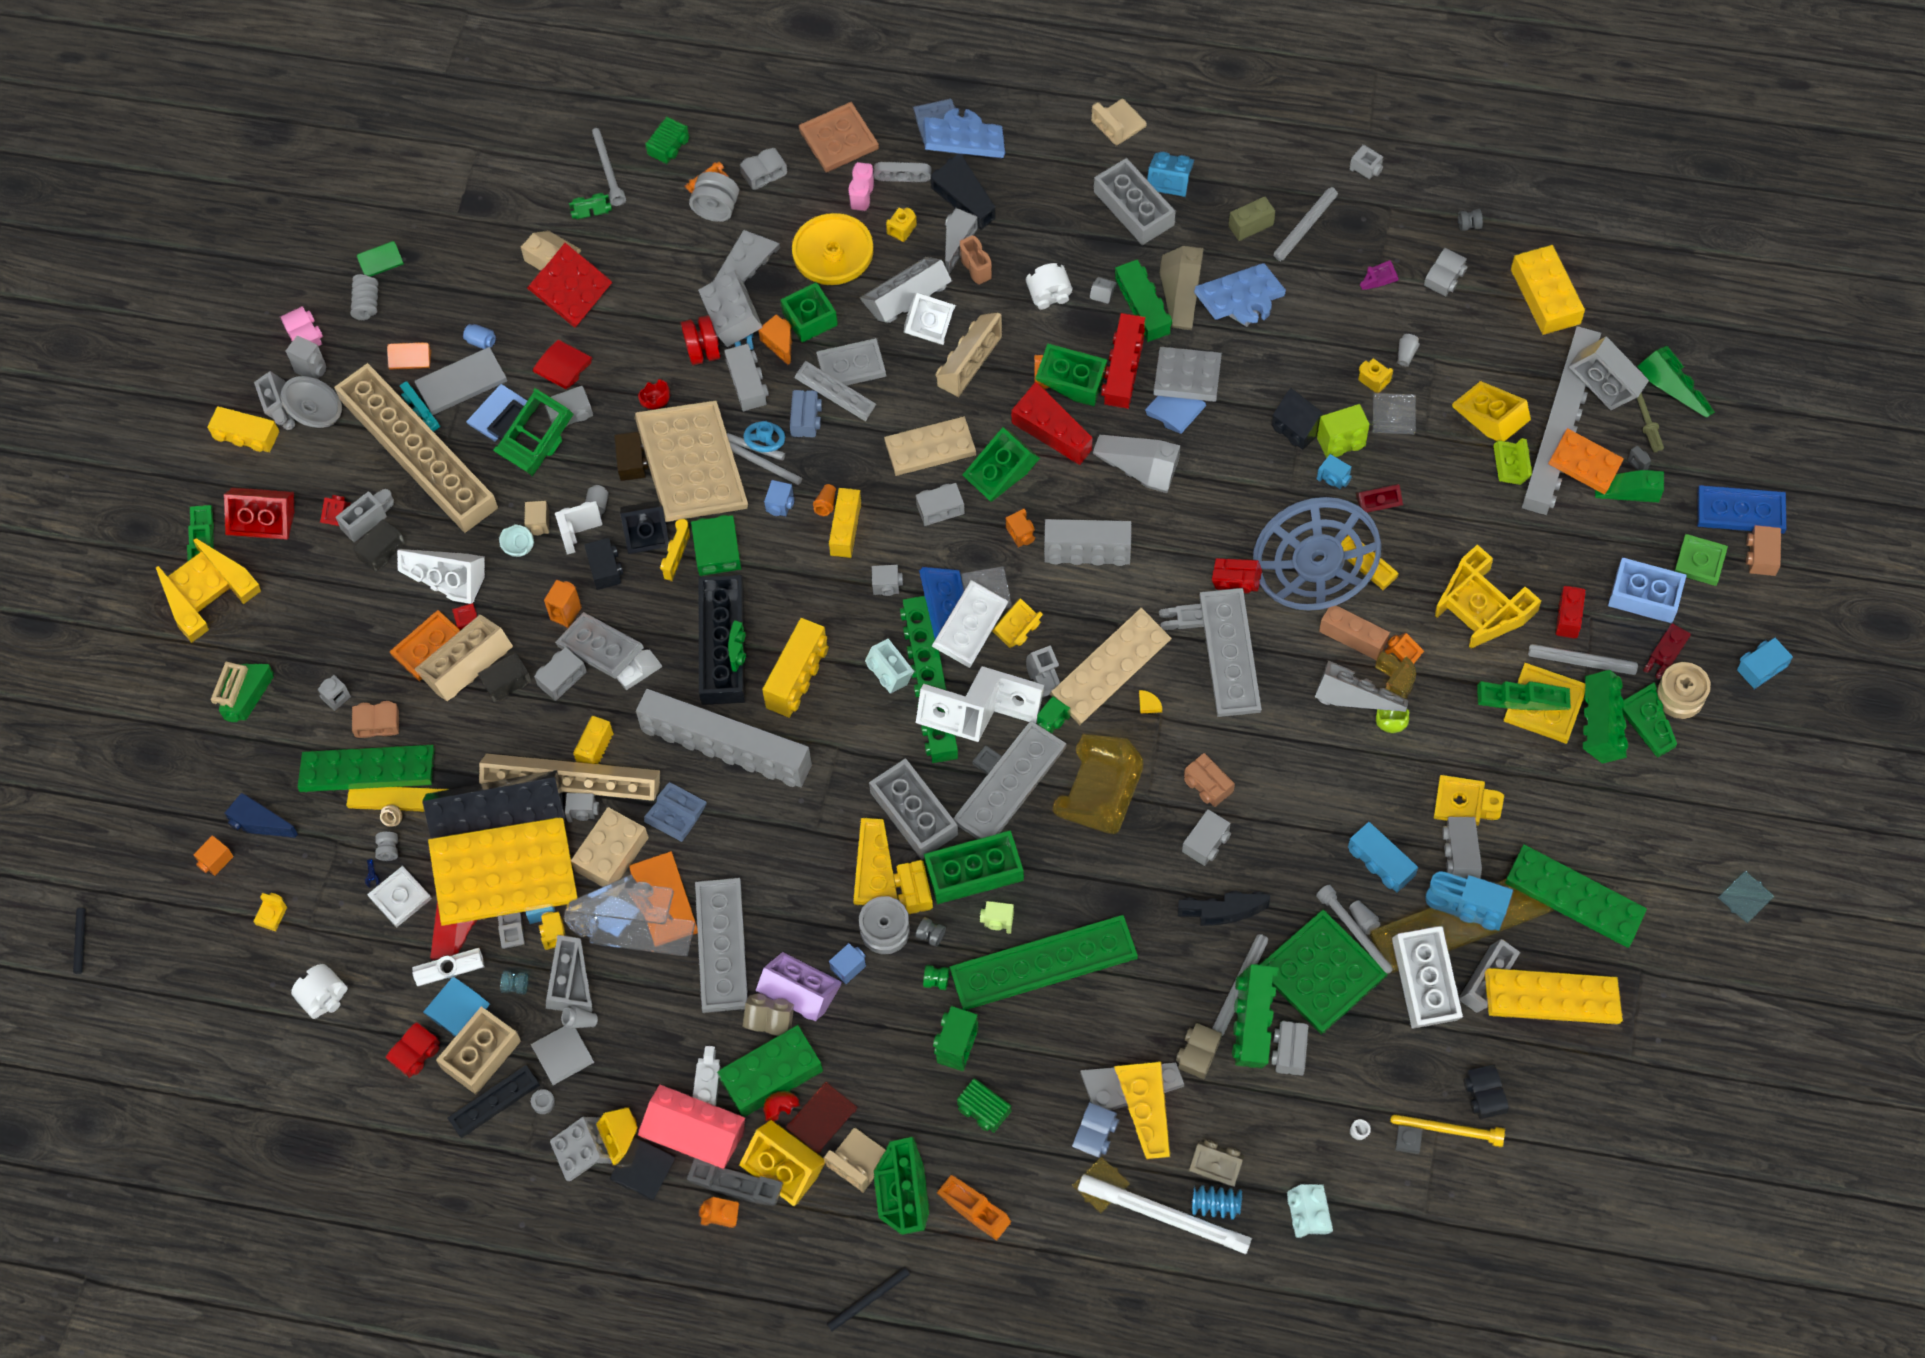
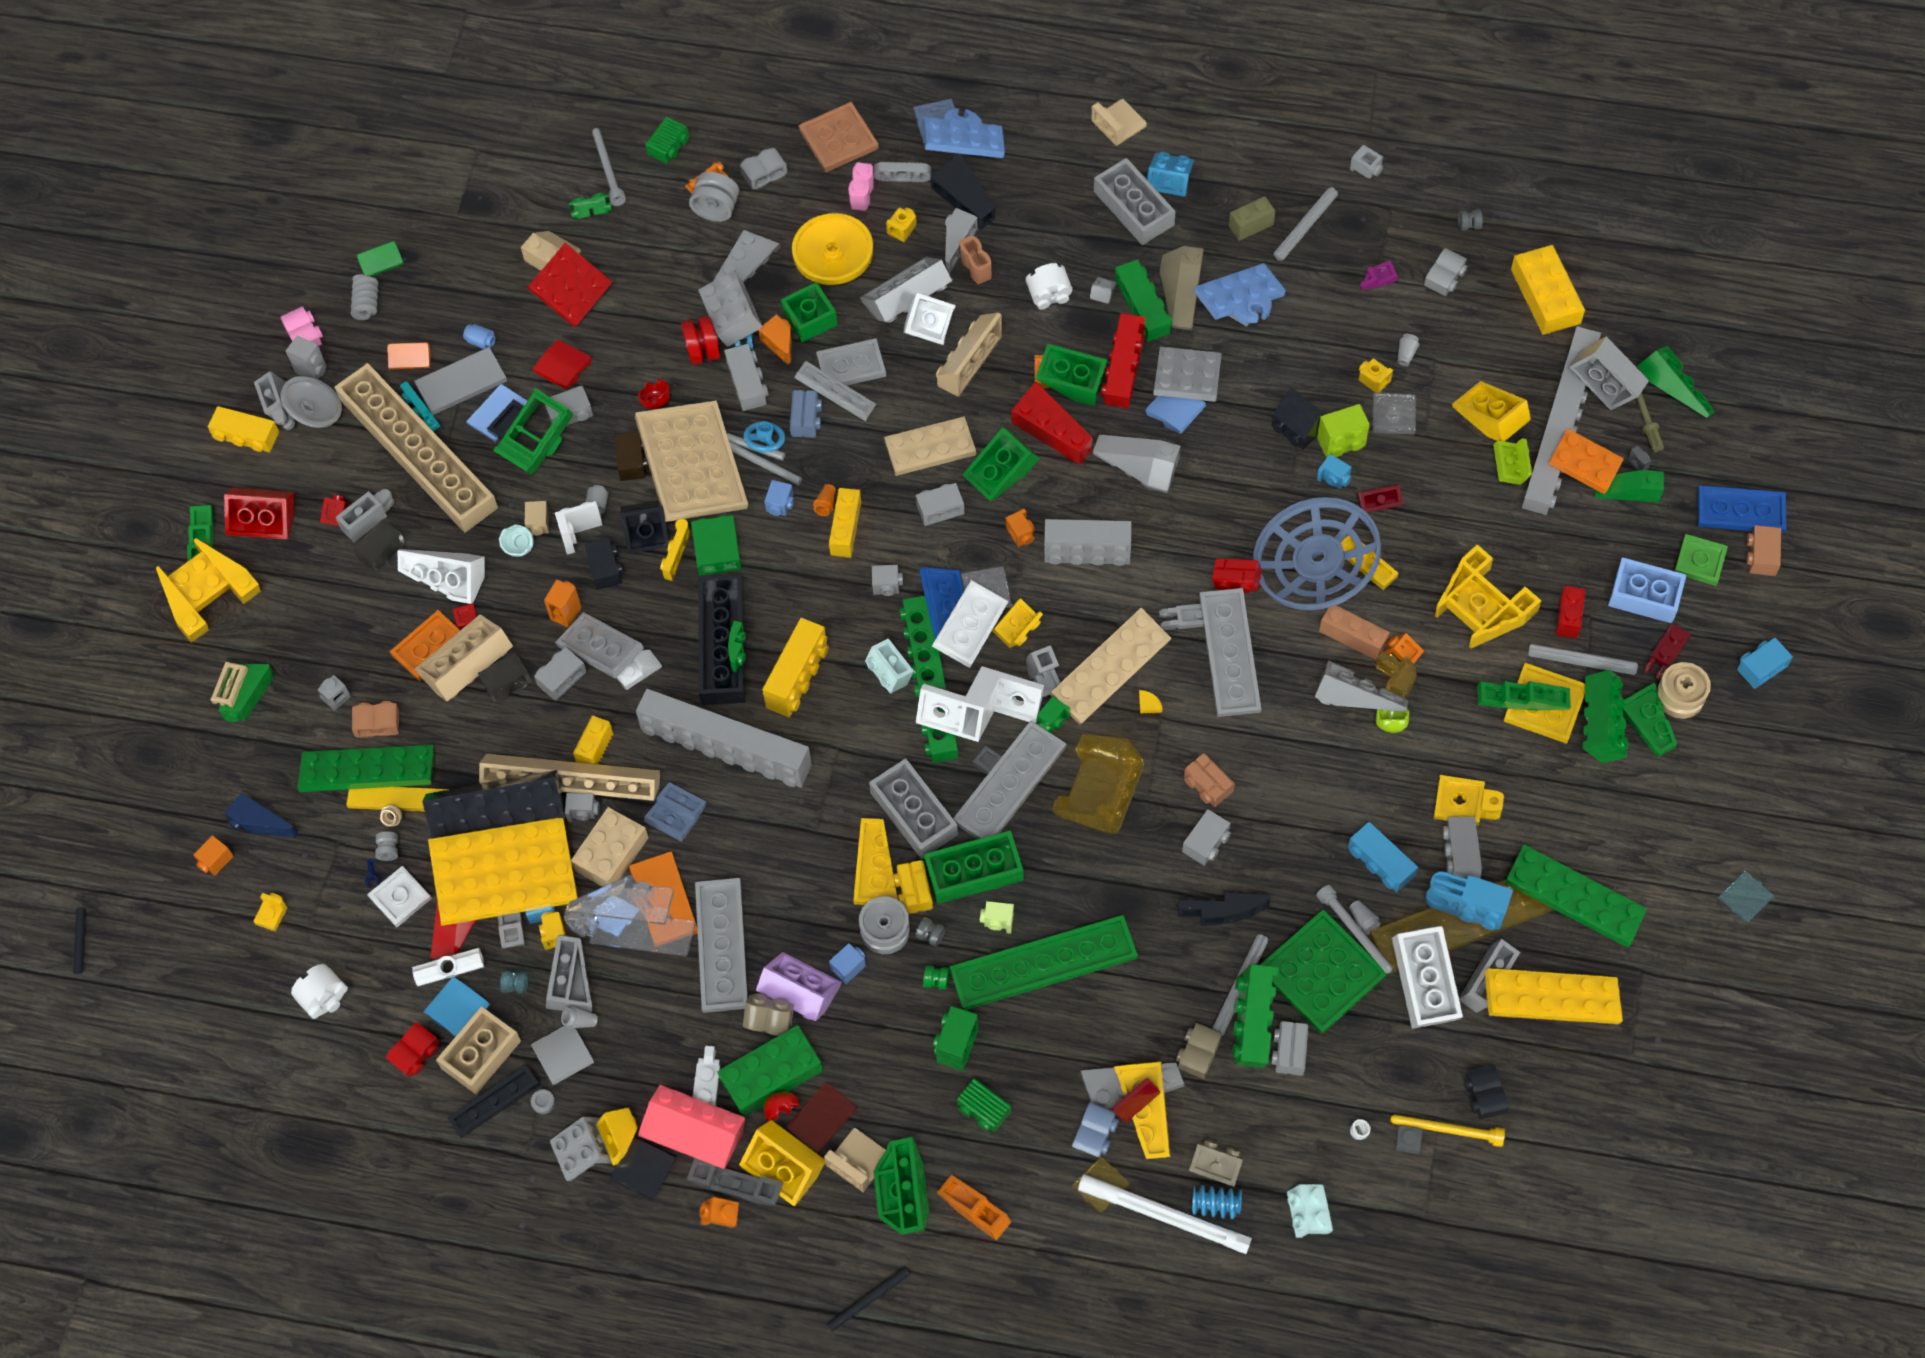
none -> dark red slope [1112,1078,1160,1122]

